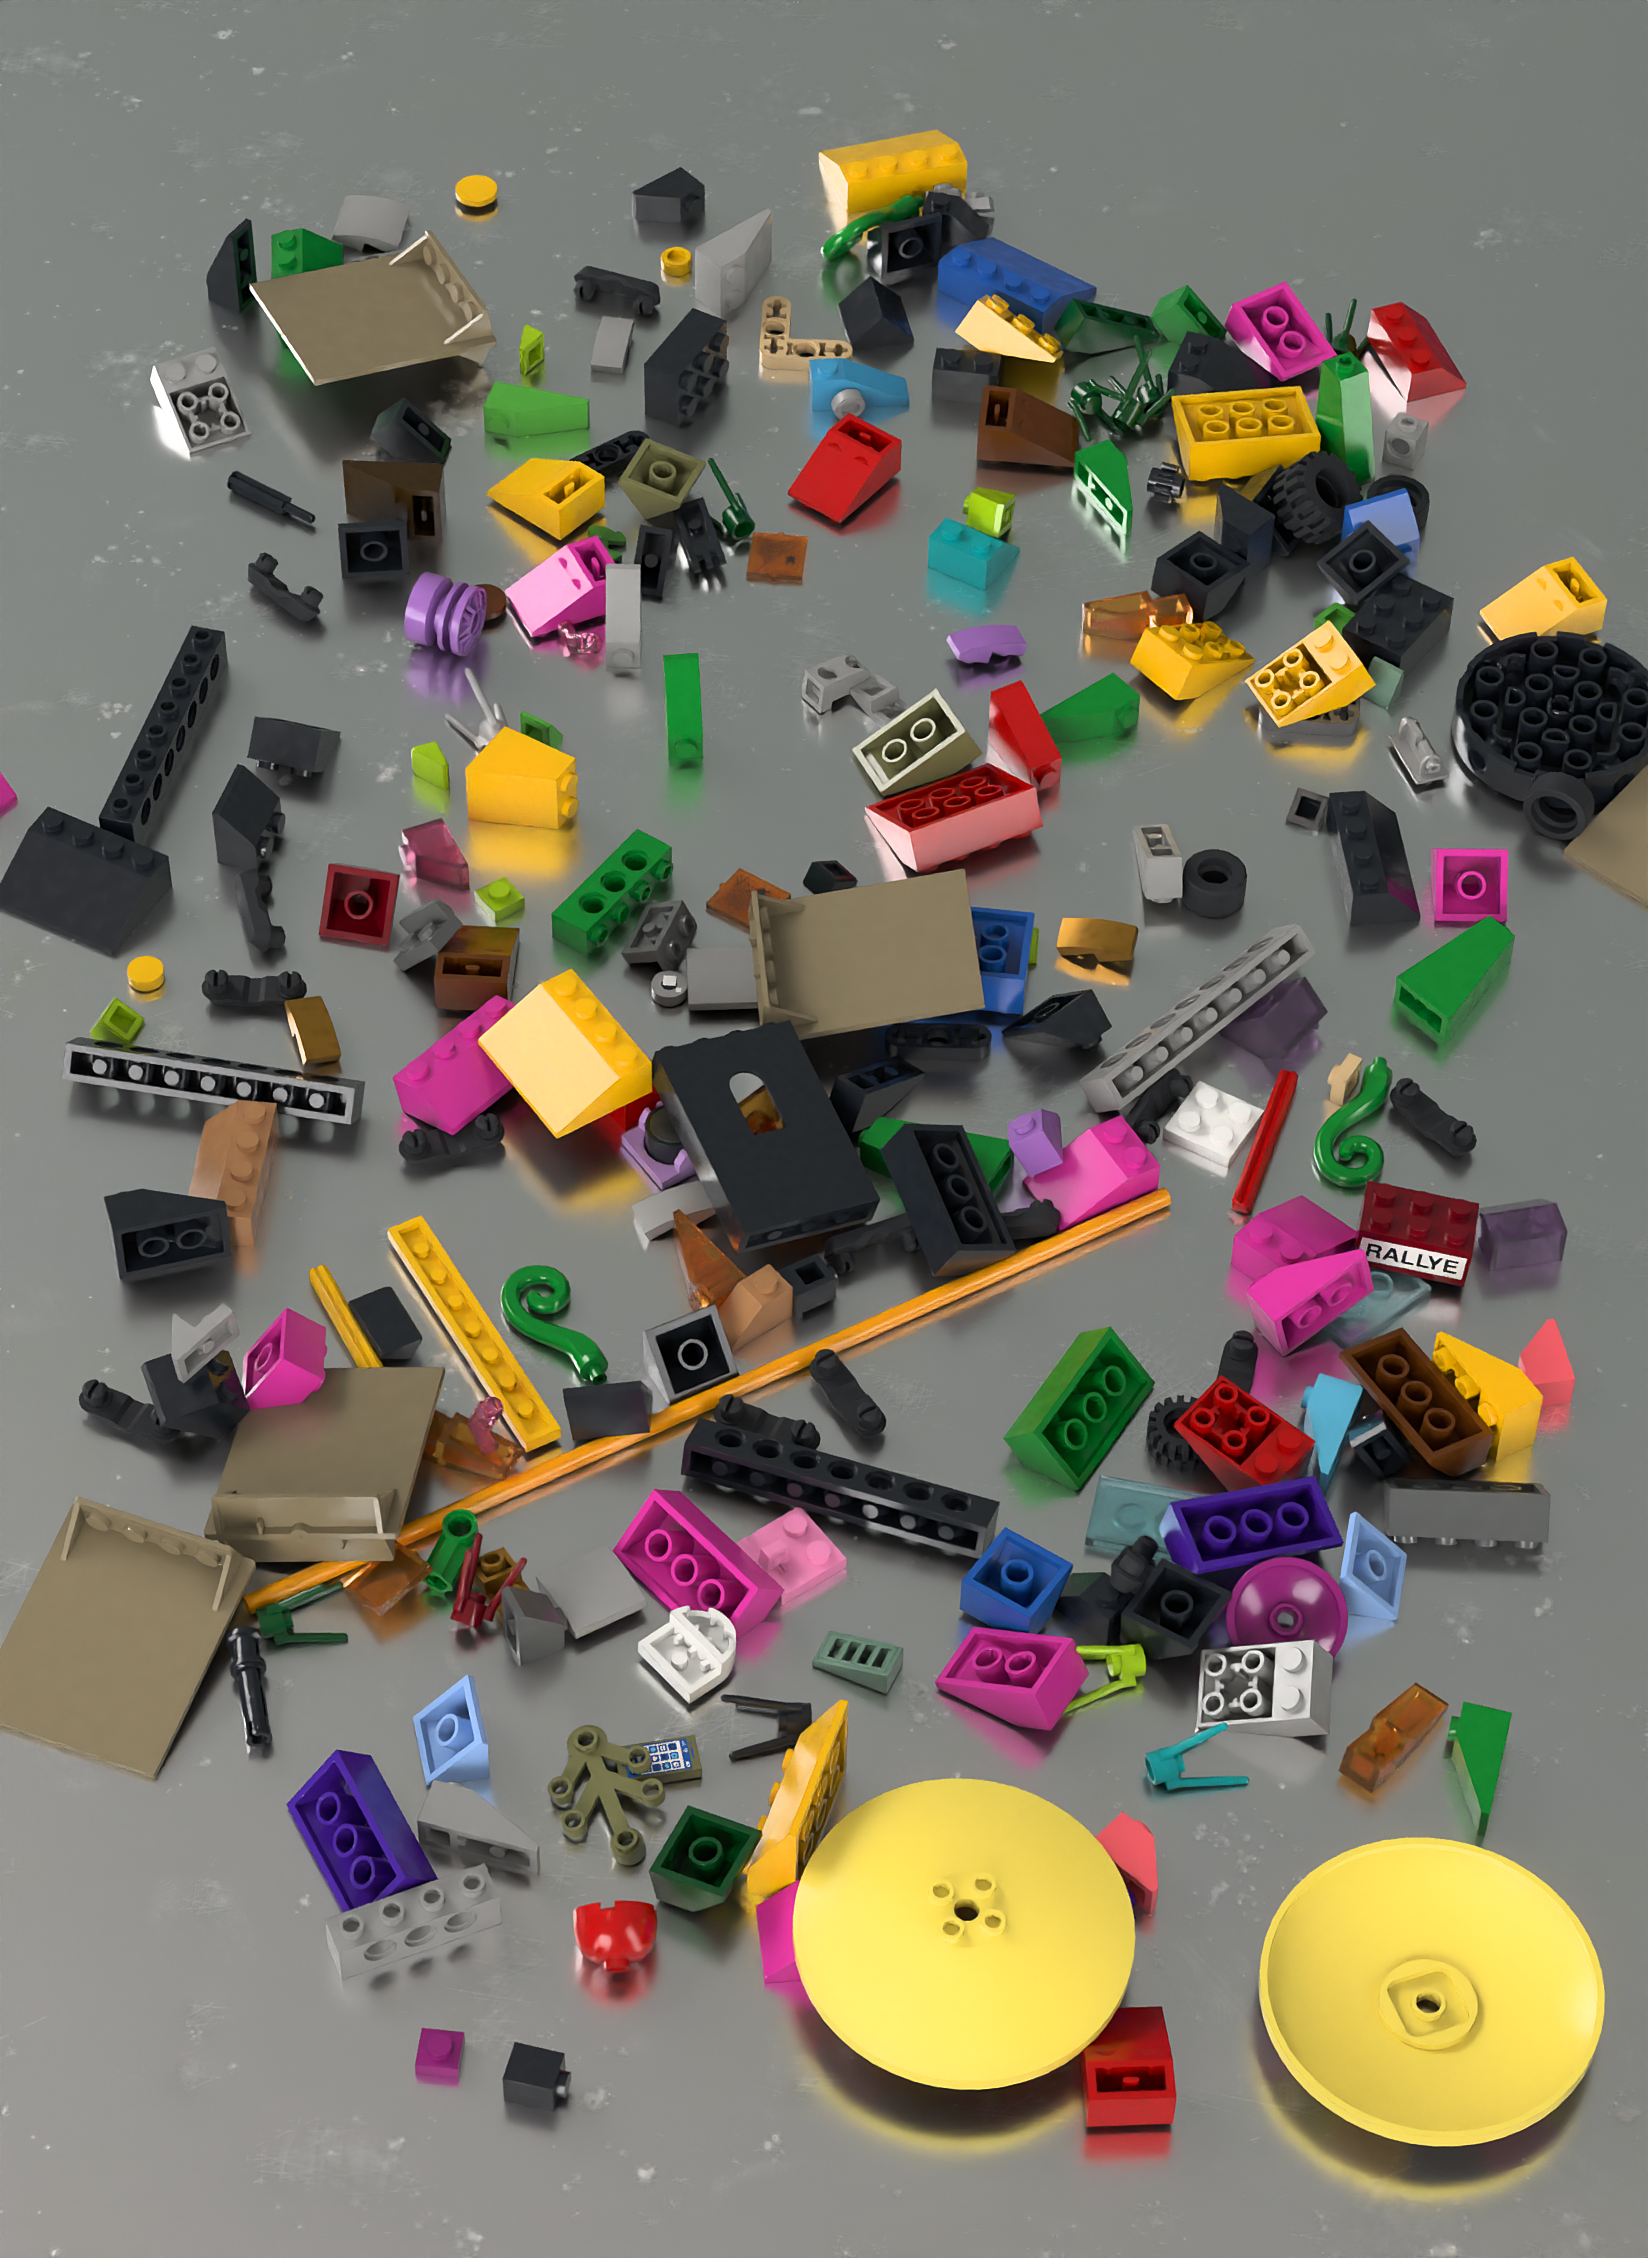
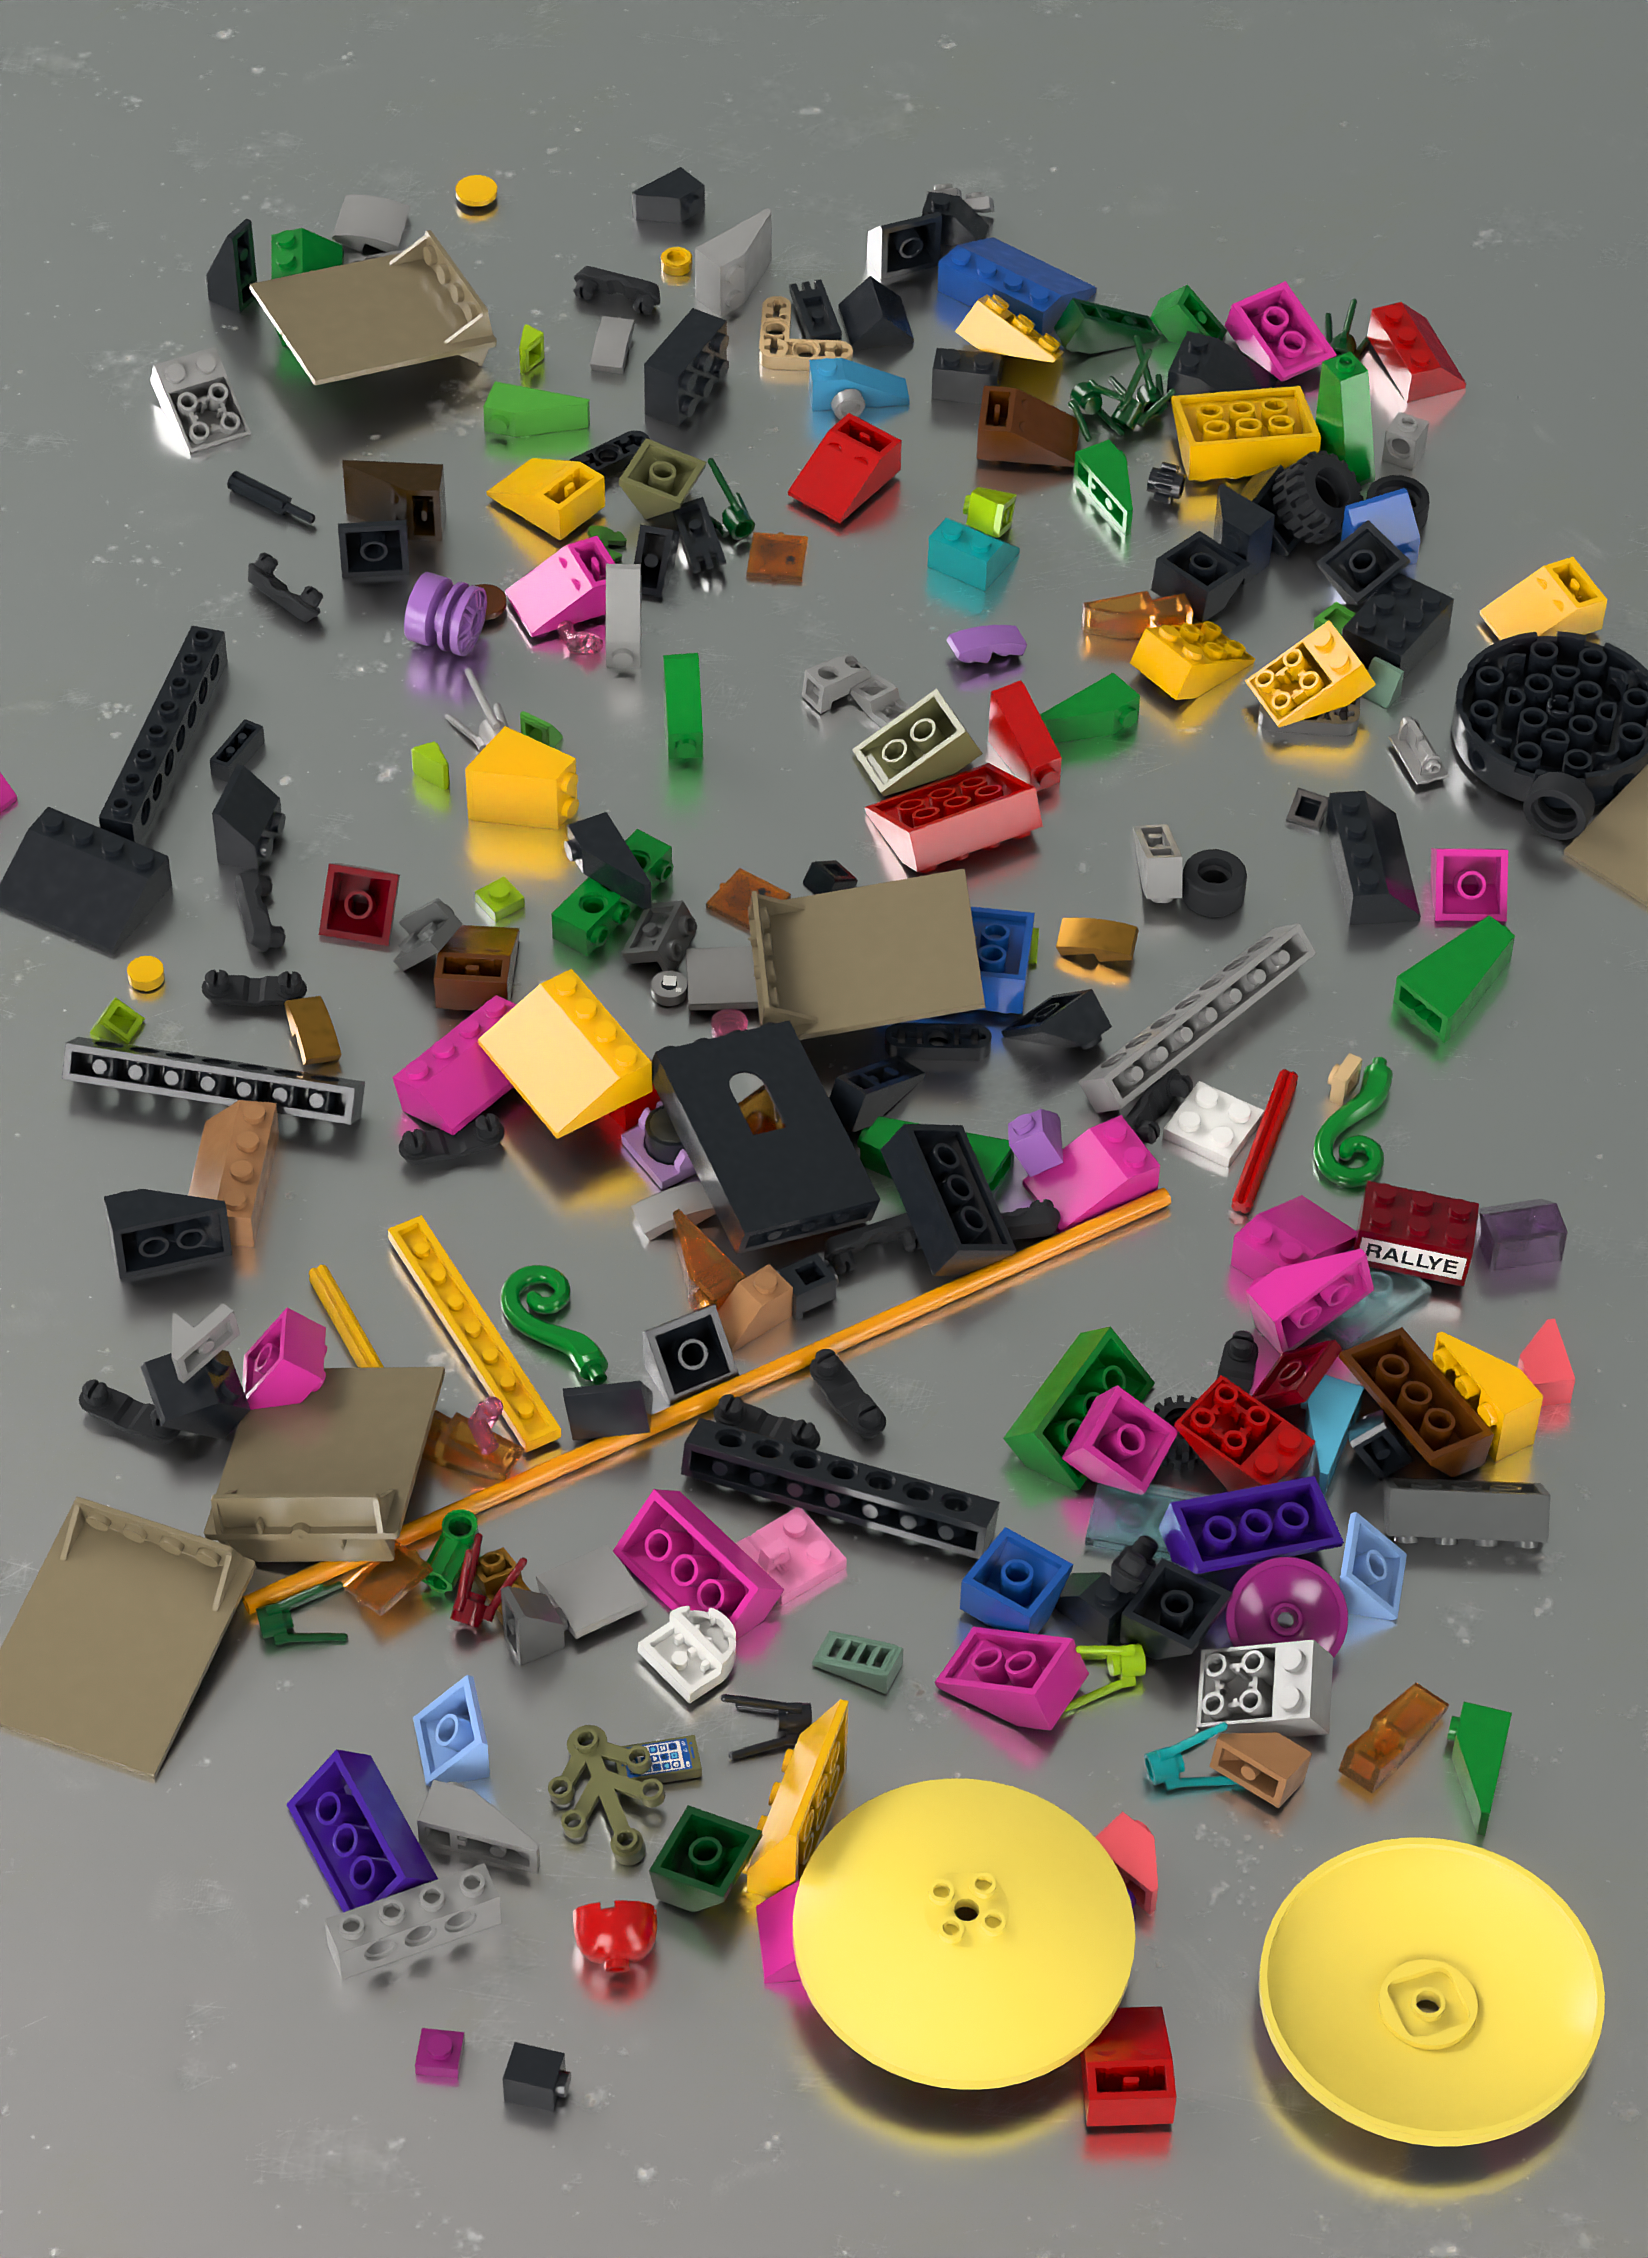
black pin [225,1626,272,1747] -> none
black slope [247,716,341,778] -> none
black slope [348,1287,423,1359] -> none
black slope [370,397,452,464] -> none
clear pink slope [399,818,470,892] -> none
yellow slope [819,130,967,214] -> none
green plant [820,194,925,260] -> none
clear purple slope [1219,977,1328,1060] -> none
black piece [1390,1078,1477,1157] -> none
none -> black piece [210,719,265,782]
none -> black slope [564,812,652,910]
none -> clear pink tile [711,1009,748,1038]
none -> black hinge [789,279,842,341]
none -> dark pink slope [1062,1385,1178,1495]
none -> medium nougat slope [1209,1732,1312,1808]
none -> dark red tile [1252,1340,1343,1410]

